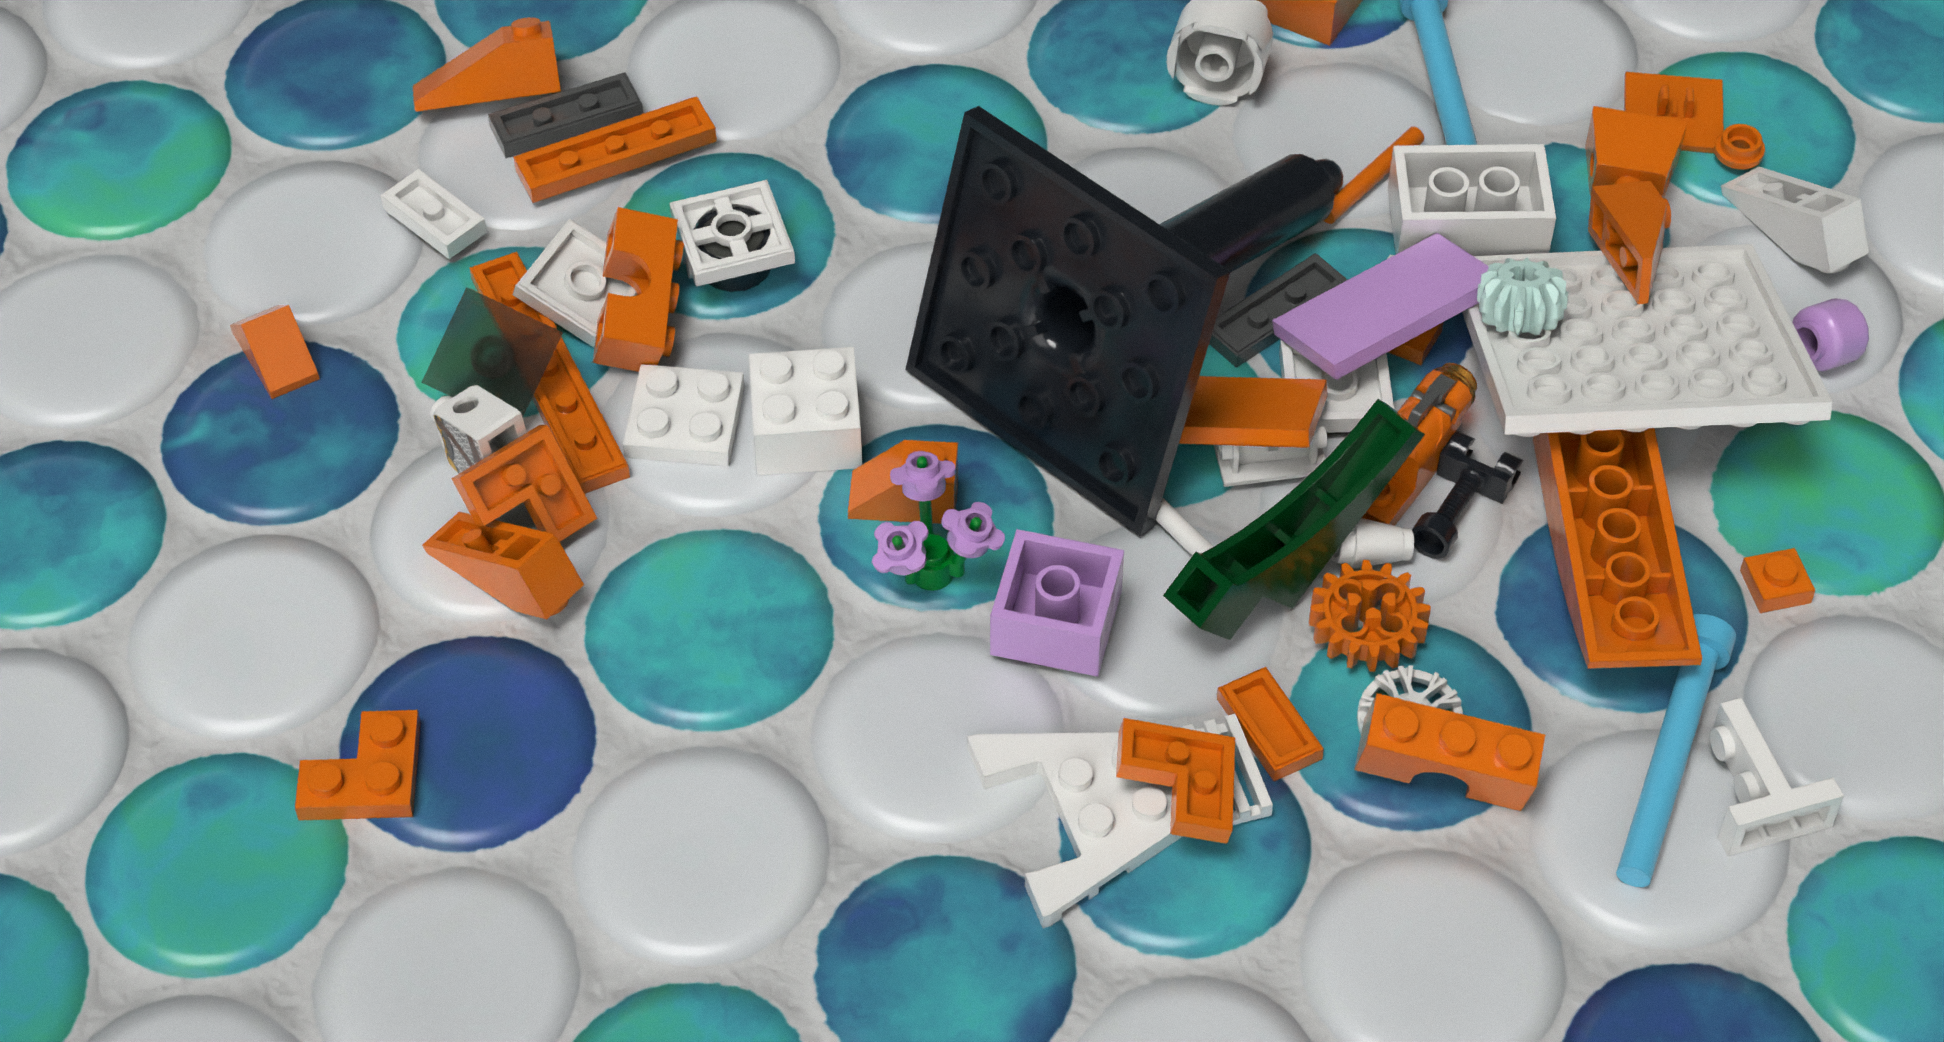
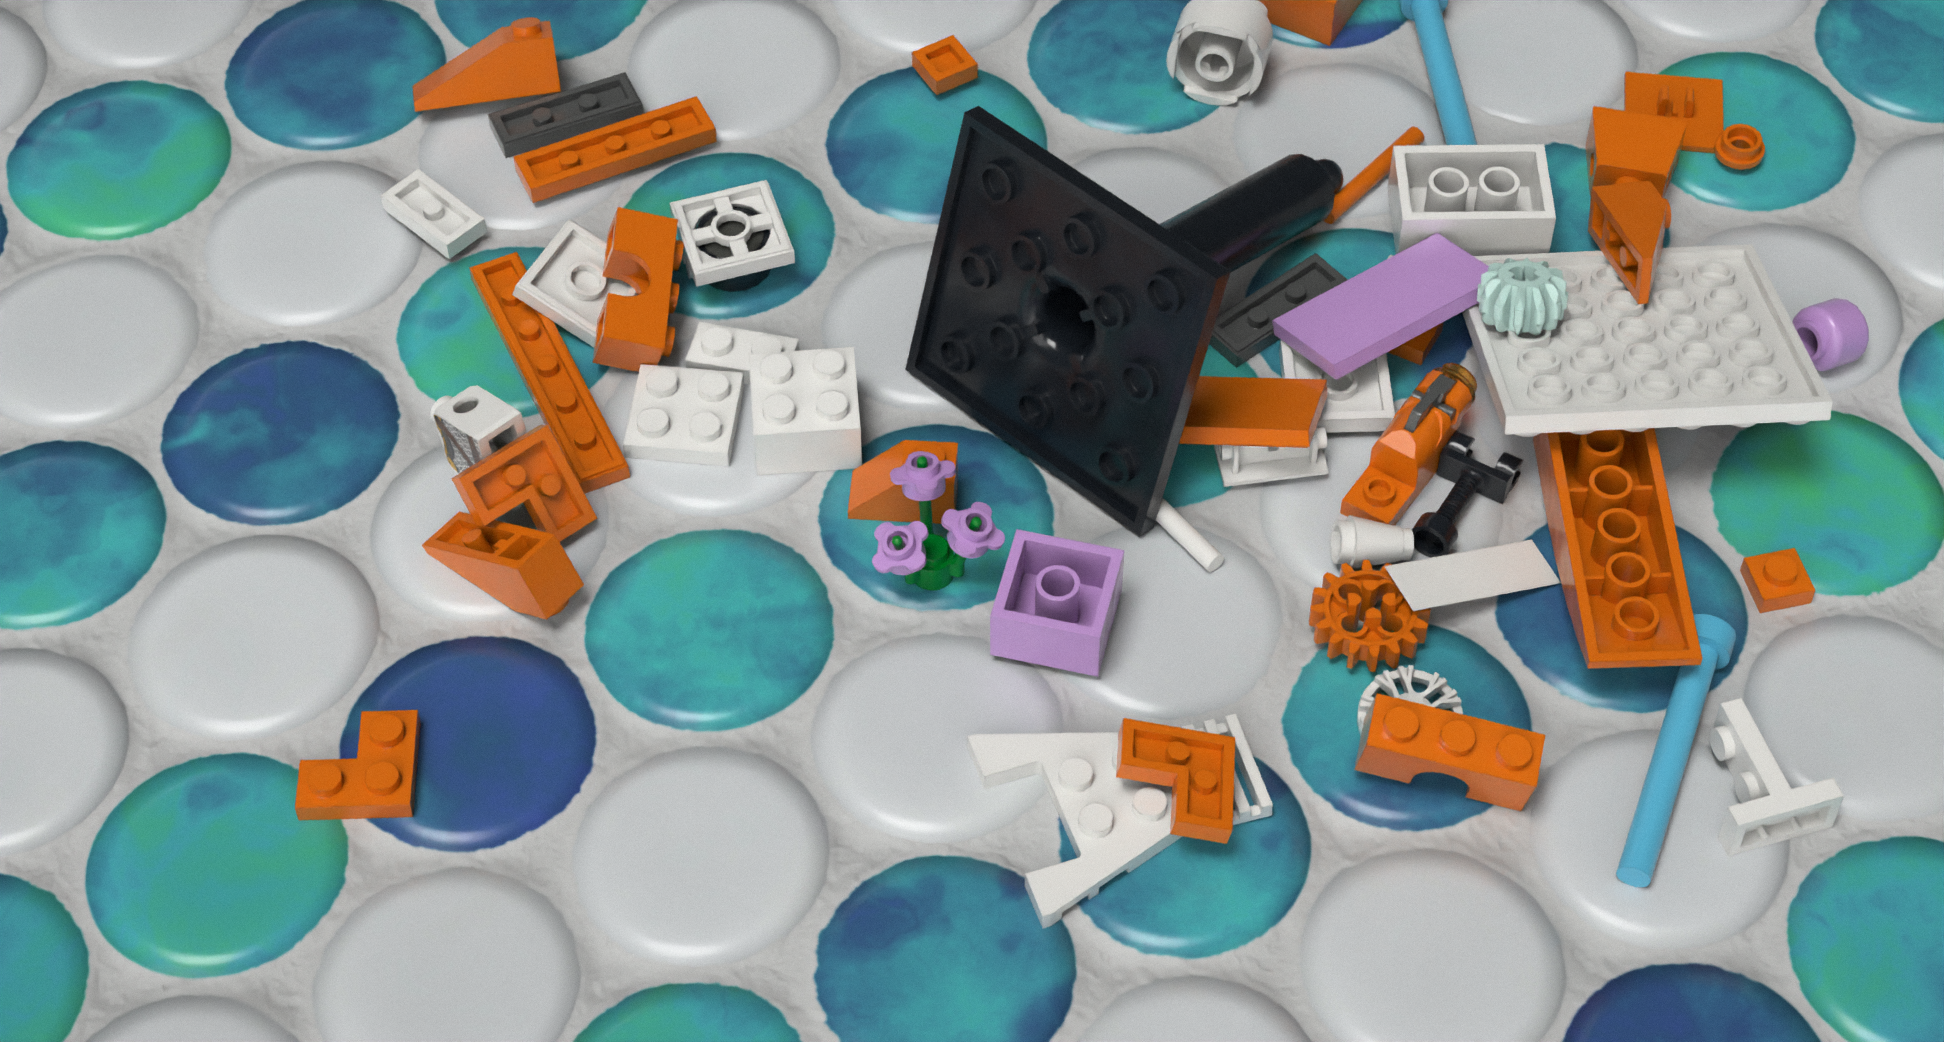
orange slope [230,305,320,399] -> none
clear smoke tile [421,287,563,417] -> none
dark green arch [1163,399,1425,640] -> none
orange tile [1217,667,1324,782] -> none
white slope [1721,167,1869,273] -> none
none -> white plate [685,322,799,384]
none -> orange plate [912,35,978,95]
none -> white sticker [1384,539,1561,611]

